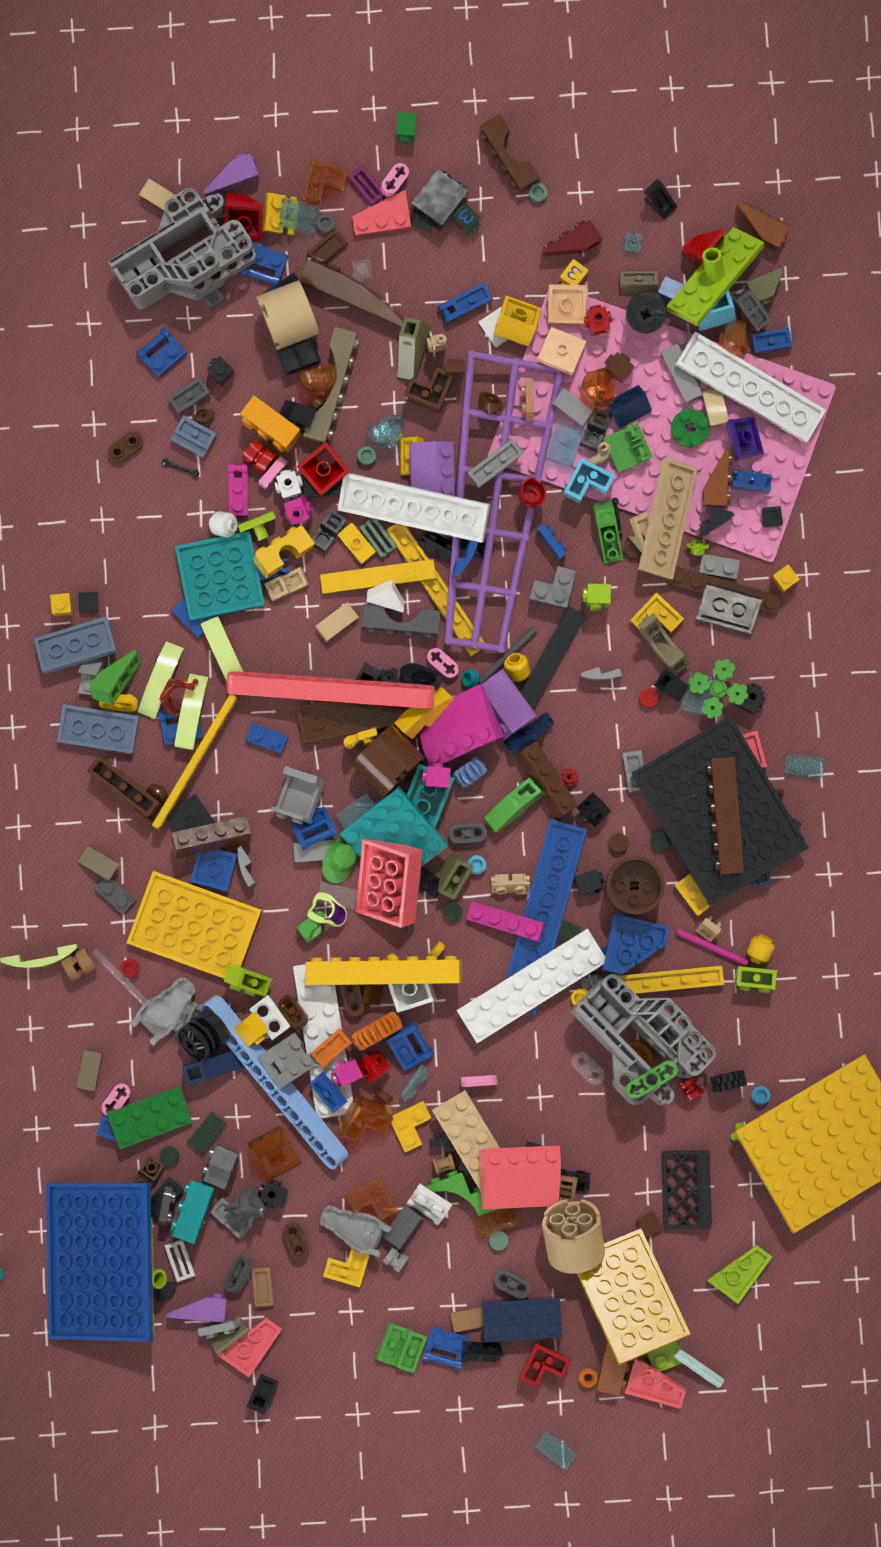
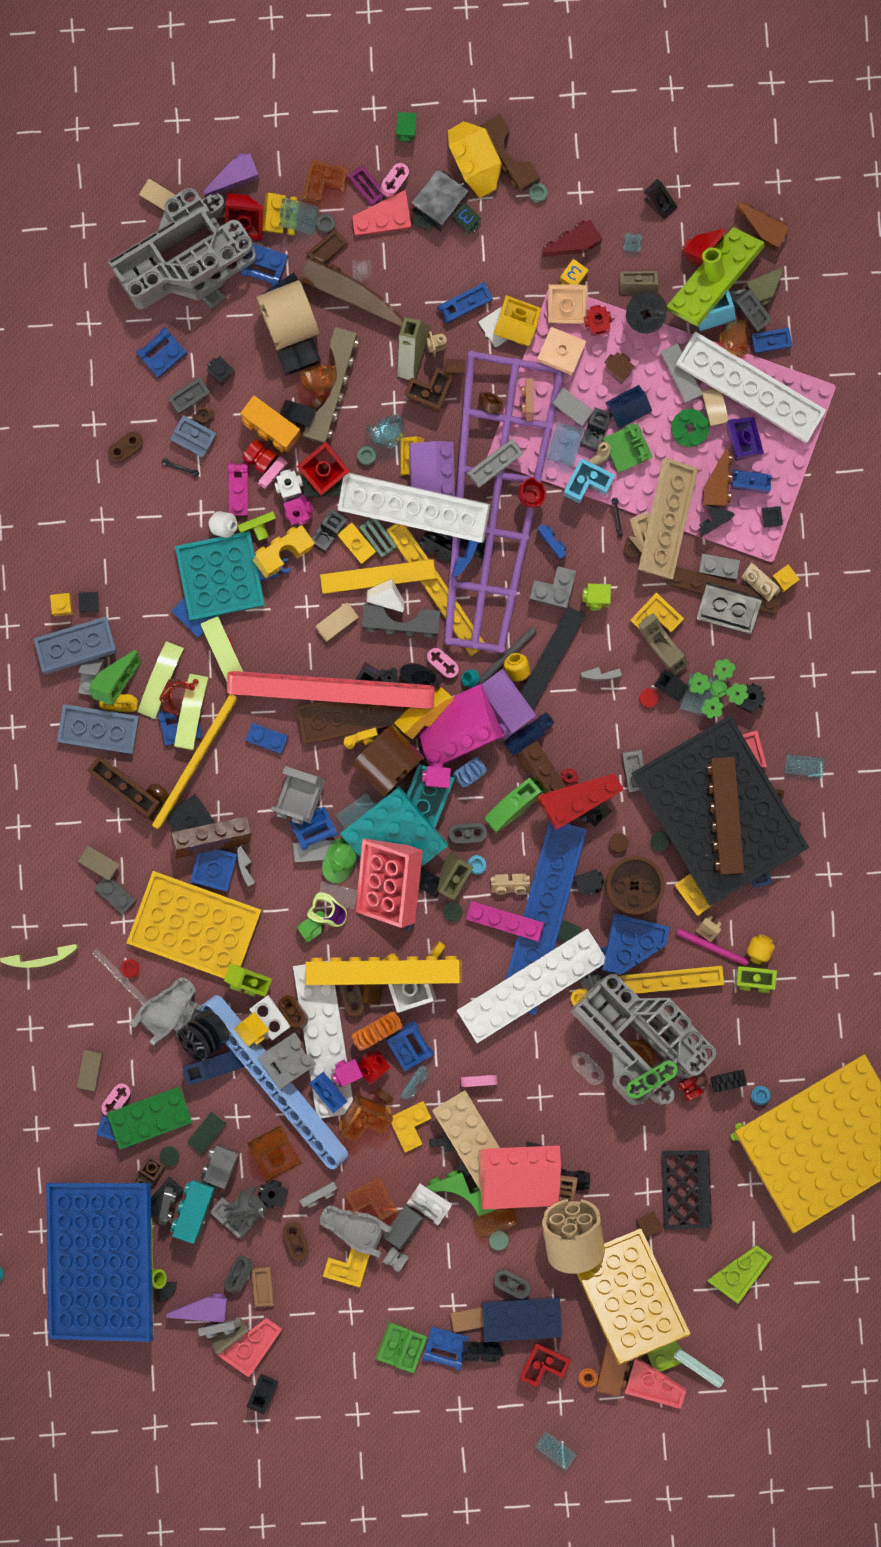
medium nougat wheel [61,948,97,982] -> none
white tile [164,1240,196,1282] -> none
tan slope [265,567,309,601] -> none
orange plate [310,1028,352,1068] -> none
medium nougat bush [433,1154,456,1175] -> none
clear orange cylinder [580,368,615,407] -> none
bright green slope [592,499,623,564] -> none
medium blue brick [658,276,684,305] -> none
lime plate [686,539,709,556] -> none
none -> light grey plate [299,1181,338,1208]
none -> yellow wedge [448,121,502,198]
none -> red wedge [536,773,624,831]
none -> tan hinge [741,563,781,602]

